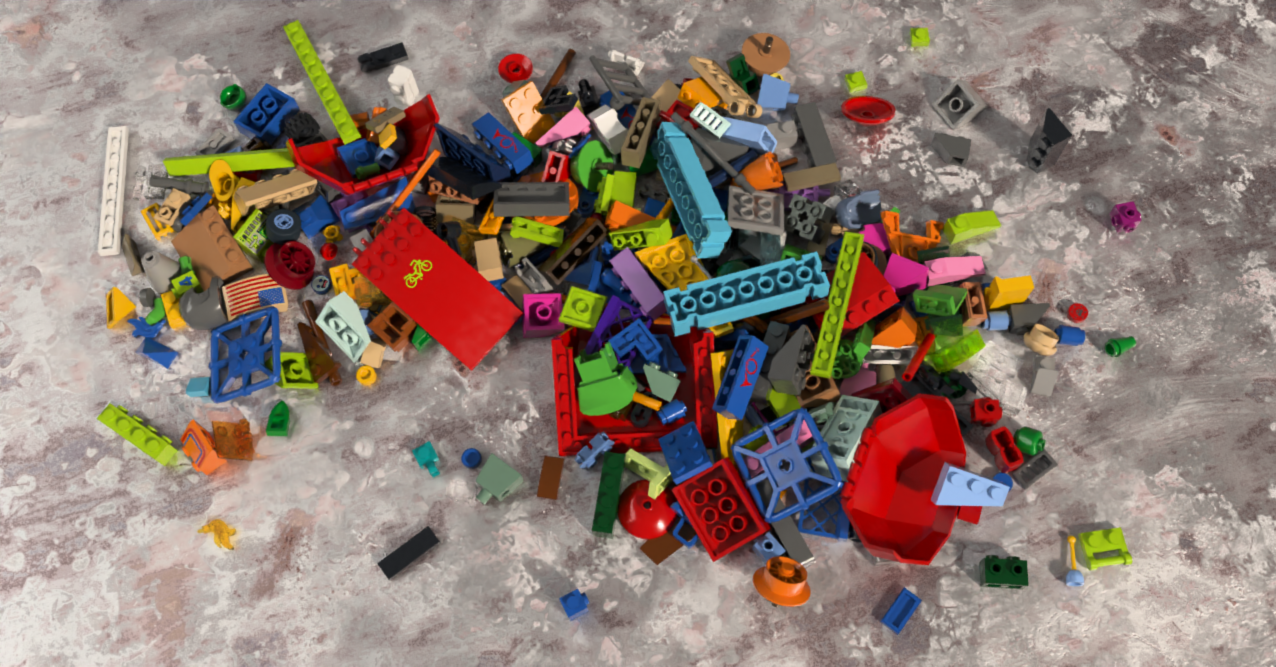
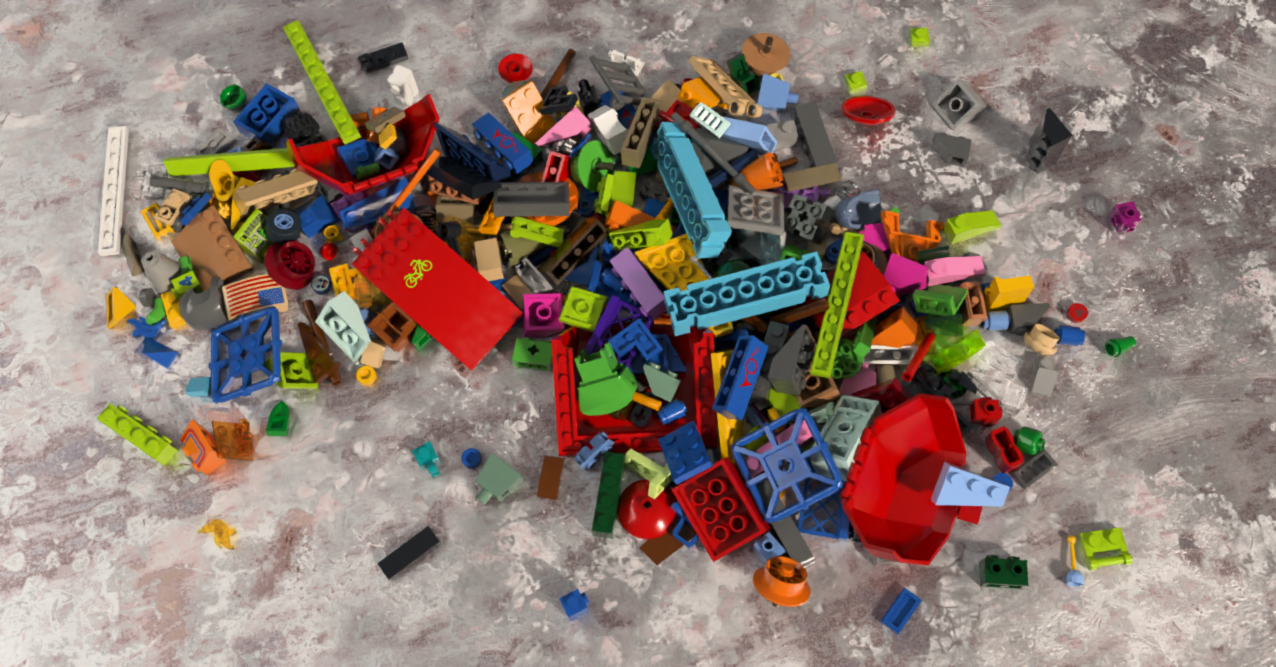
none -> bright green brick [512,337,553,372]
none -> yellow tile [767,407,785,433]

